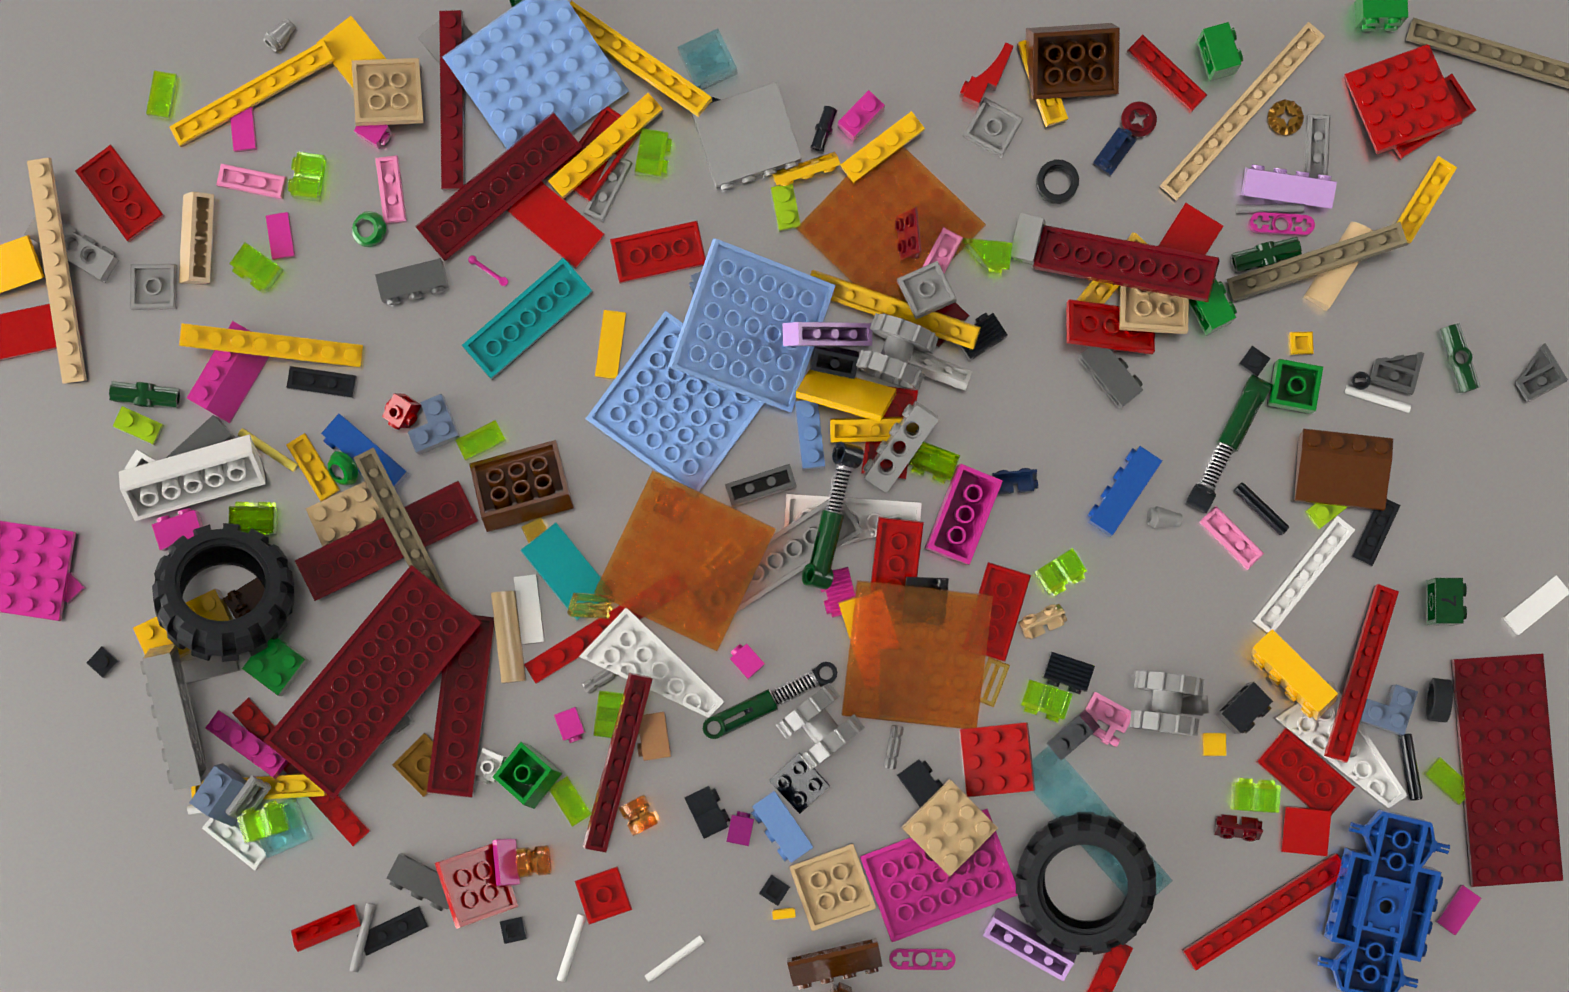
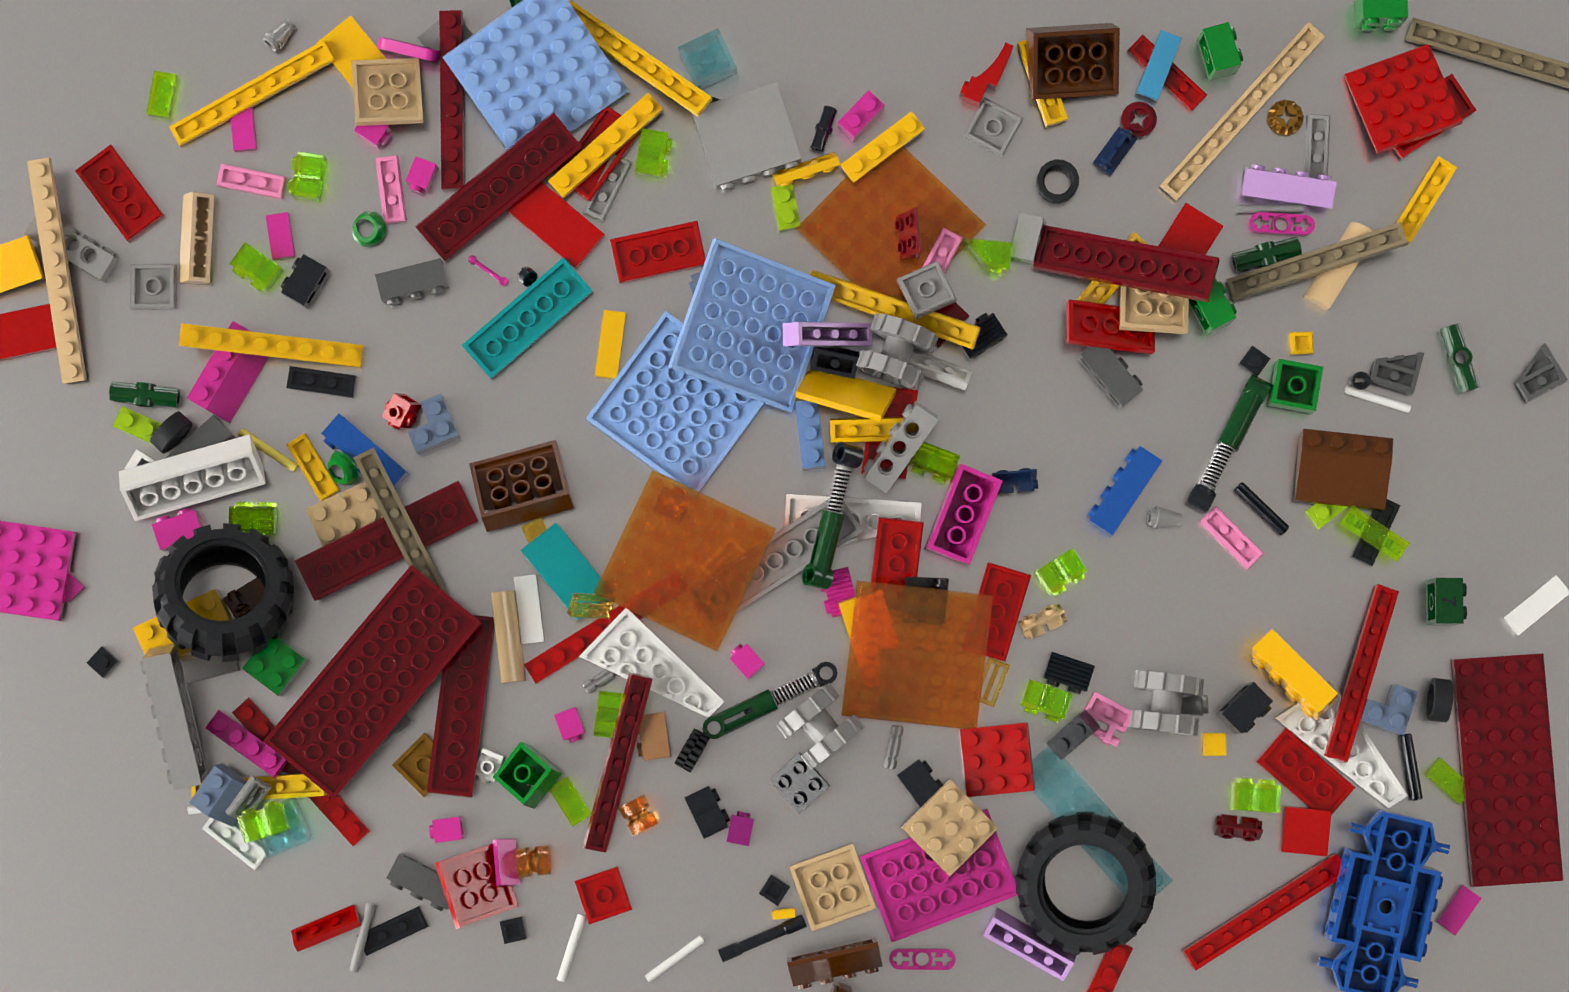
clear neon green plate [455,420,506,461] -> none
dark grey brick [725,464,797,508] -> none
medium blue brick [751,791,813,863] -> none
white plate [1253,516,1355,633] -> none
none -> black tyre [150,411,193,454]
none -> black brick [281,254,330,308]
none -> beam [377,37,440,62]
none -> dark pink brick [405,156,439,194]
none -> dark pink brick [429,816,464,843]
none -> black hinge [517,267,537,286]
none -> black tyre [675,728,710,772]
none -> black piece [718,914,807,962]
none -> dark azure tile [1136,30,1182,101]
none -> clear neon green plate [1340,505,1410,562]

